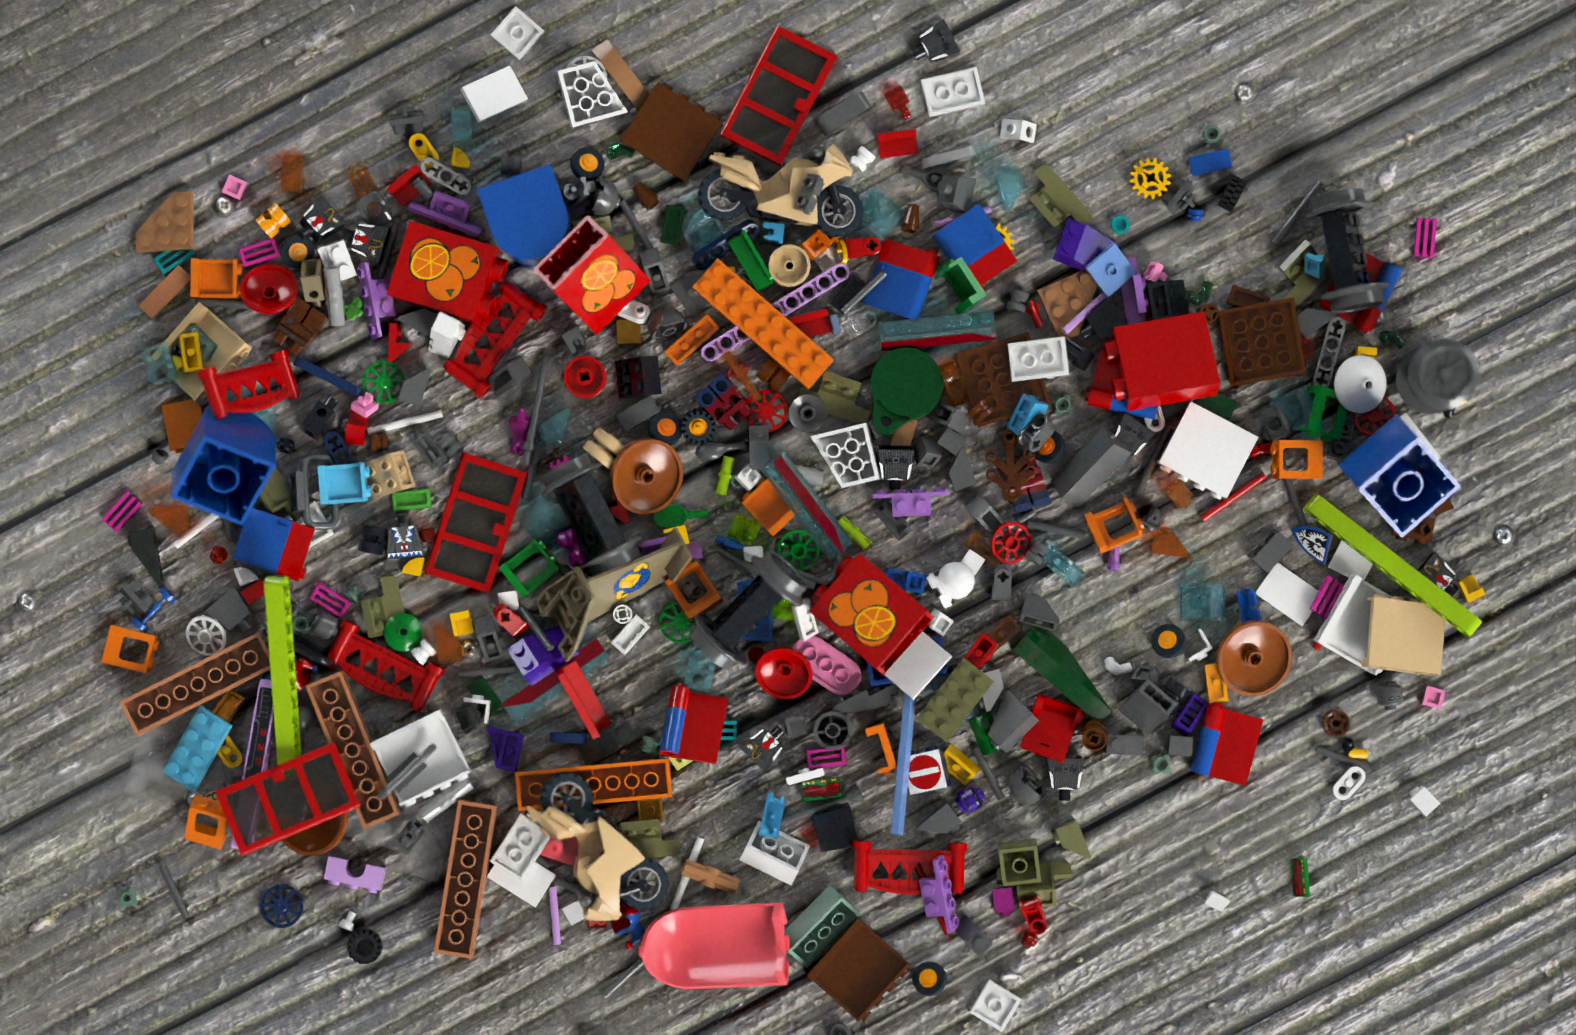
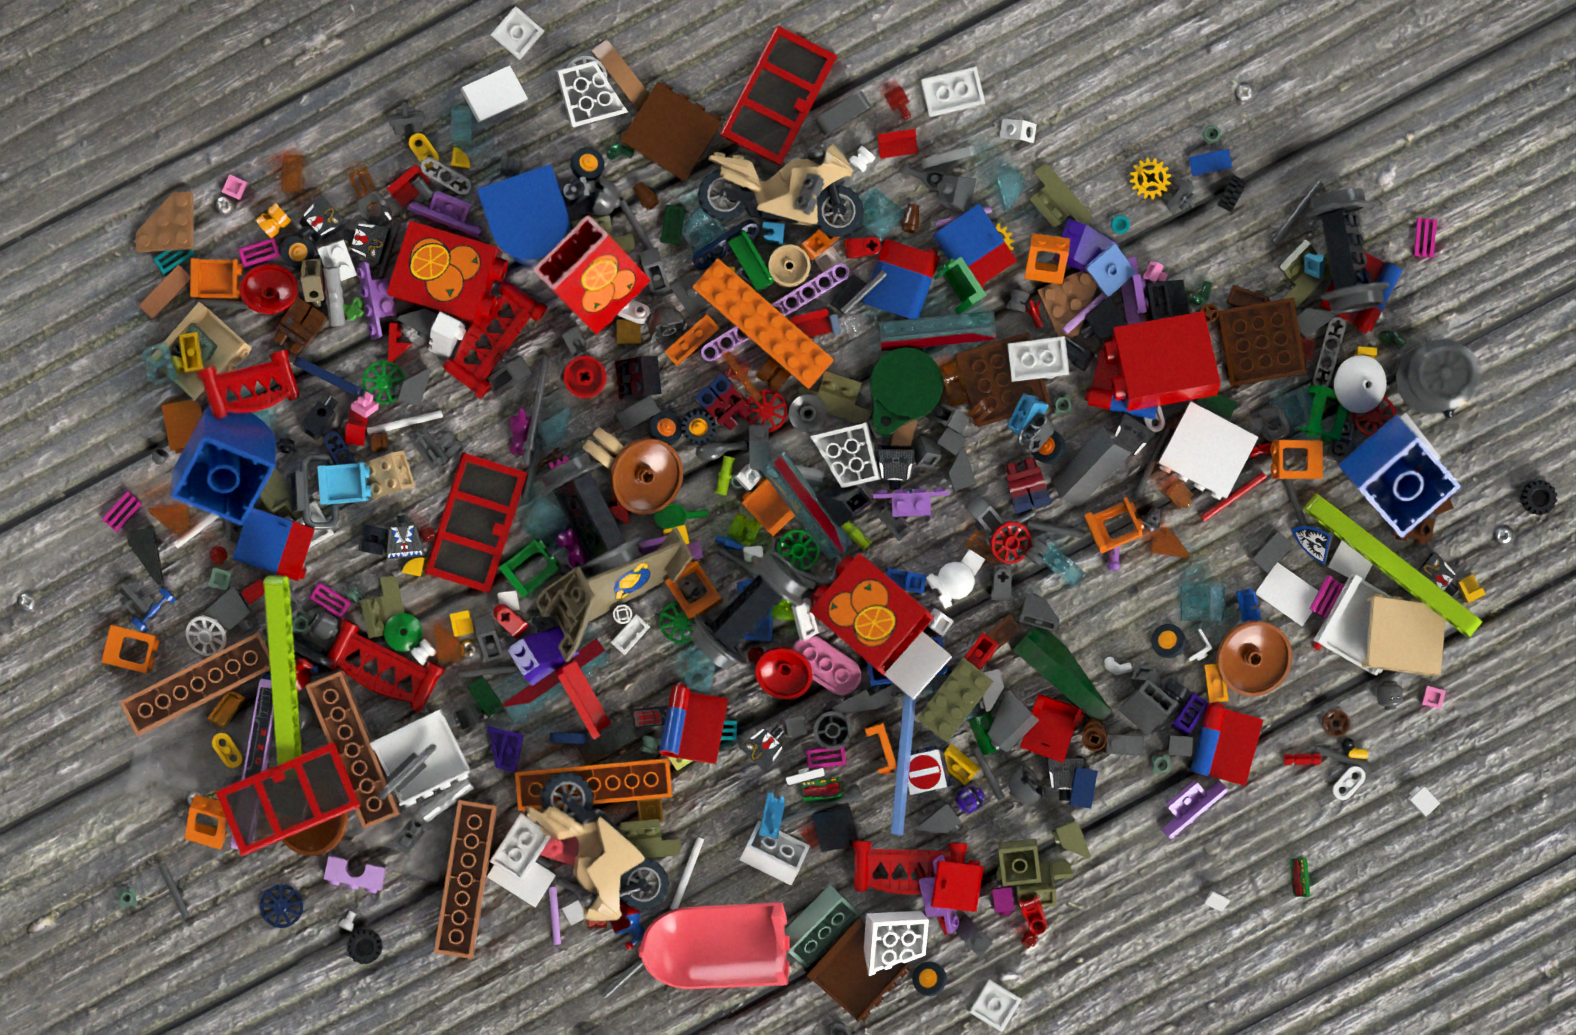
medium azure plate [163,706,233,792] -> none
white tile [234,567,259,587] -> none
bright green tile [392,488,432,512] -> none
white bracket [463,695,491,724] -> none
dark grey bar [518,606,554,651] -> none
medium nougat piece [680,859,740,895] -> none
yellow piece [836,239,848,264] -> none
torso [912,19,960,63] -> none
reddish brown plant [985,431,1036,501] -> none
blue plate [1186,208,1205,221] -> none
none -> sand green plate [208,567,233,591]
none -> tile [632,706,668,728]
none -> black slope [816,482,872,527]
none -> white wedge [864,911,929,976]
none -> red door [931,860,984,912]
none -> orange window [1024,233,1070,284]
none -> dark blue panel [1069,767,1098,809]
none -> medium lavender bracket [1161,780,1228,839]
none -> red axle [1283,753,1321,765]
none -> black tyre [1520,480,1558,515]

